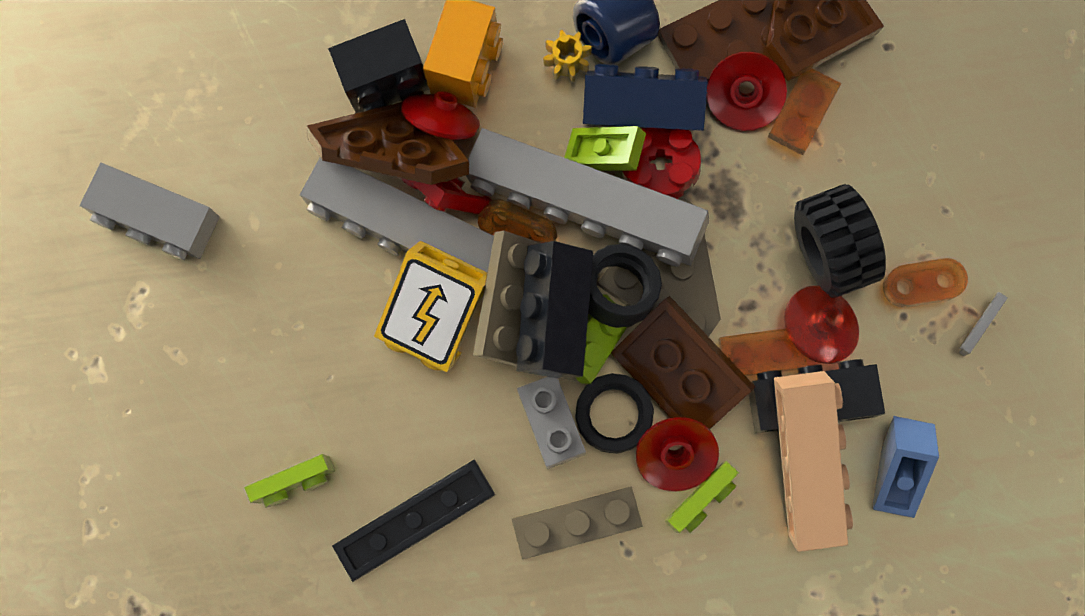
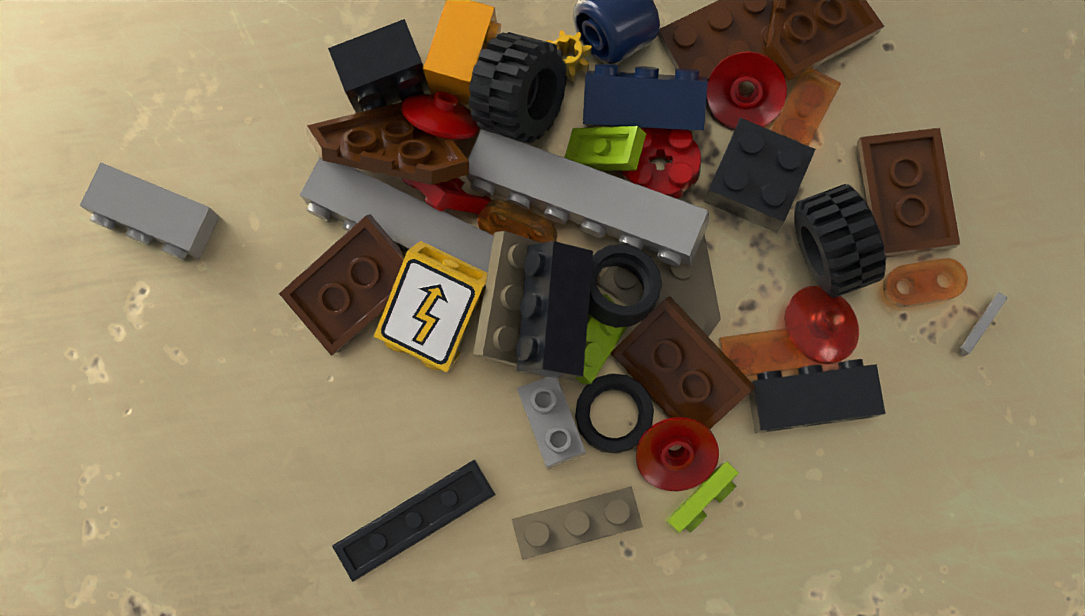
lime plate [244,454,335,508] -> none
light nougat brick [774,371,853,552] -> none
medium blue slope [873,416,939,518] -> none
none -> reddish brown plate [279,214,405,356]
none -> black tyre [469,32,567,143]
none -> black brick [704,118,816,233]
none -> reddish brown plate [857,128,960,256]

